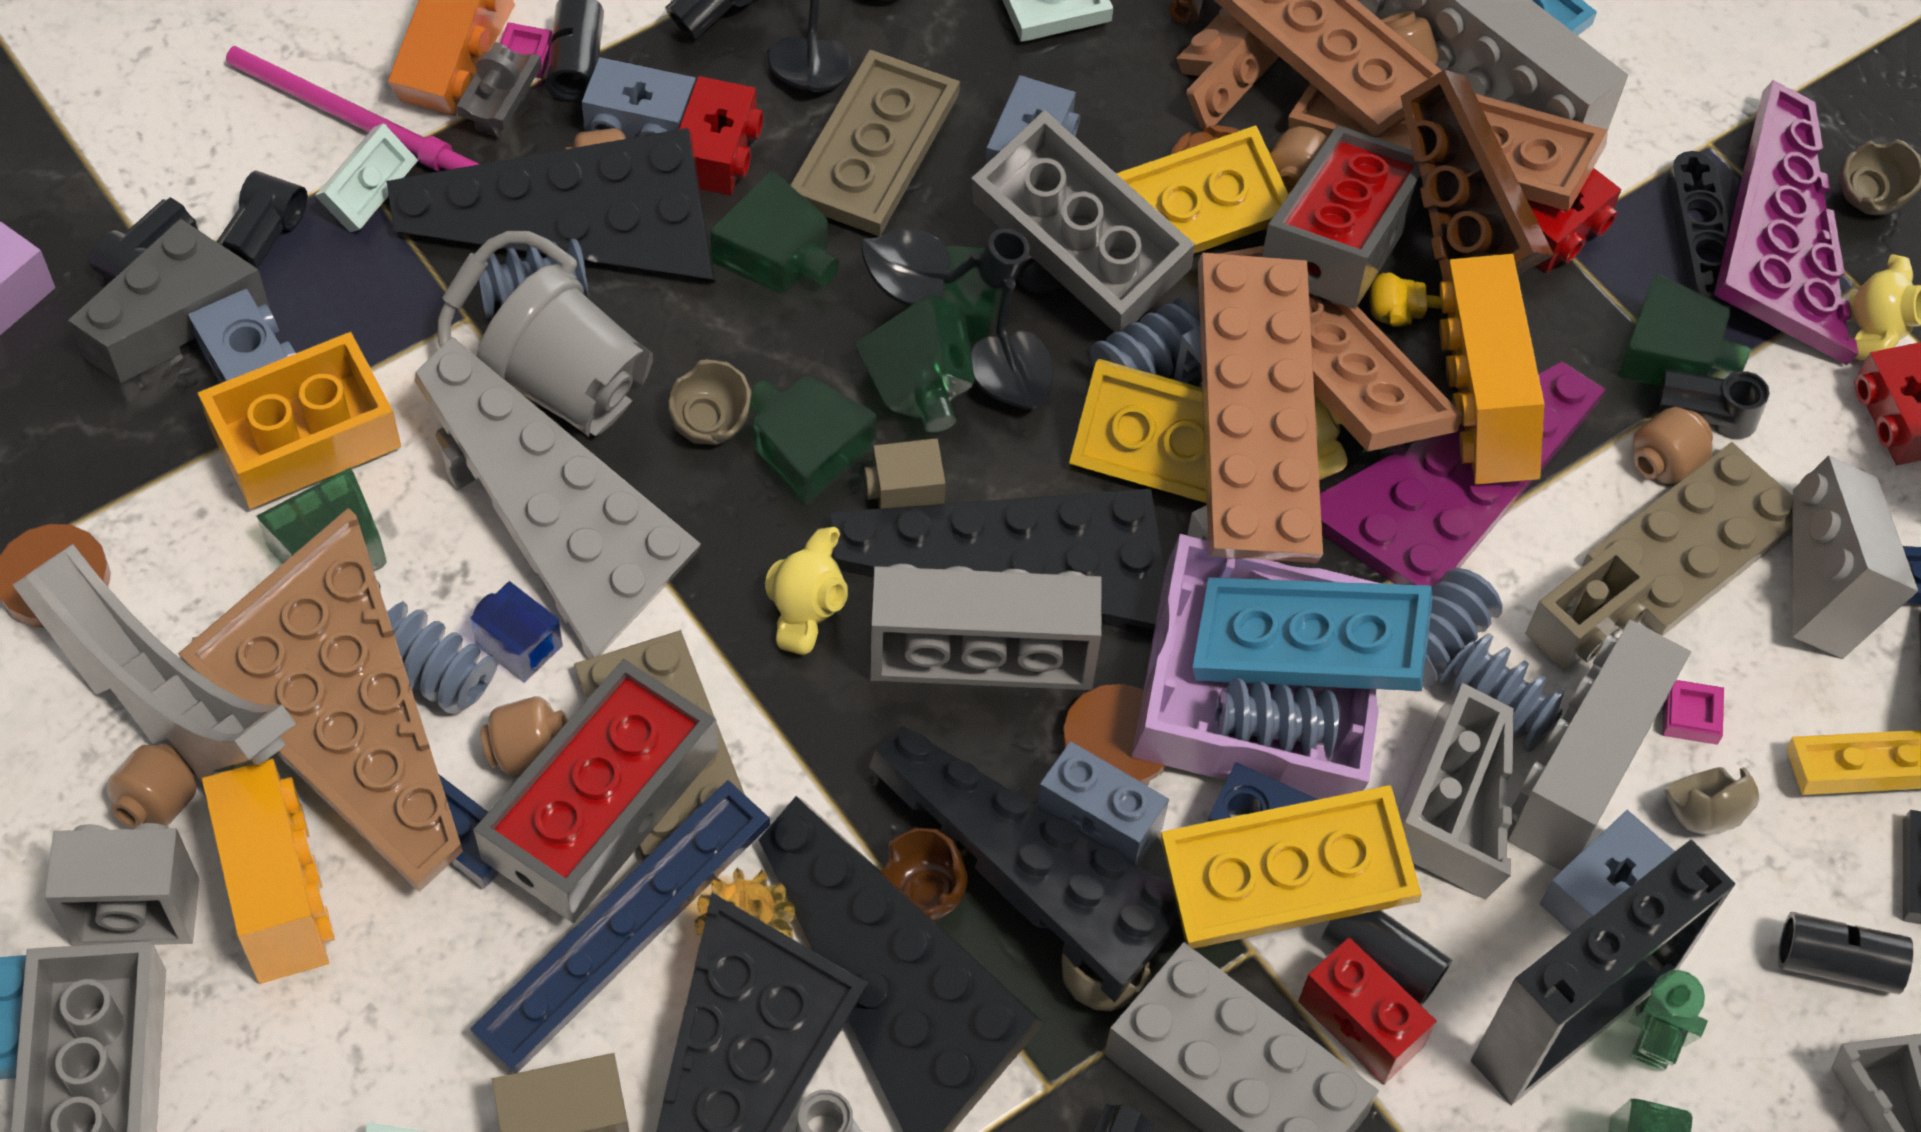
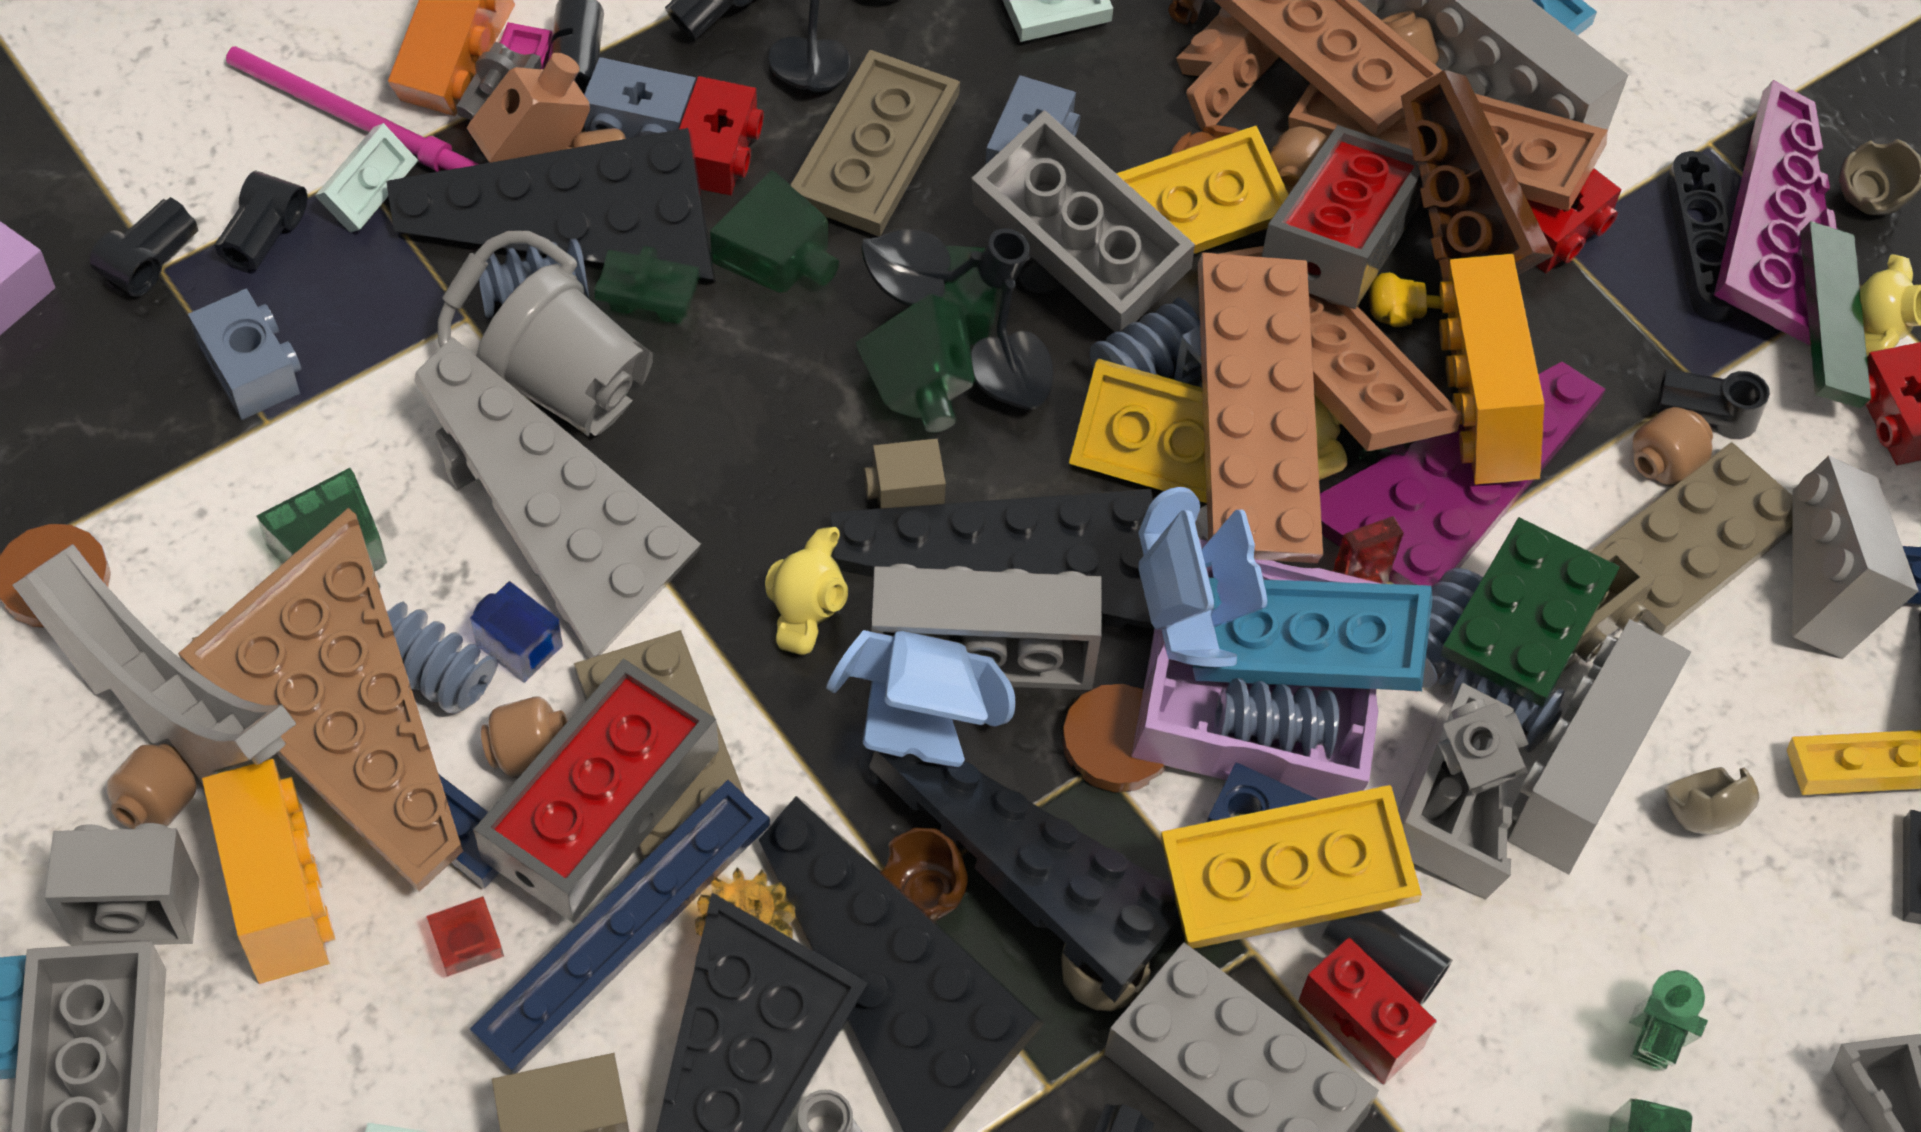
dark grey wedge [68,219,269,383] -> none
light orange brick [198,332,402,509] -> none
dark tan hair [668,359,752,445] -> none
clear green torso [750,376,877,506] -> none
sand blue brick [1037,741,1169,866] -> none
black window [1470,839,1736,1106] -> none
sand blue brick [1540,809,1675,933] -> none
clear green torso [1617,273,1751,386] -> none
dark pink tile [1662,680,1724,745] -> none
black pin [1778,912,1913,994] -> none
none -> clear red plate [426,896,504,977]
none -> nougat torso [467,53,590,163]
none -> clear green hips [594,246,700,324]
none -> light blue piece [826,630,1015,767]
none -> light blue piece [1138,487,1267,667]
none -> clear red plate [1333,516,1404,584]
none -> light grey brick [1438,699,1529,796]
none -> dark green plate [1440,517,1620,707]
none -> tile [1800,221,1871,409]

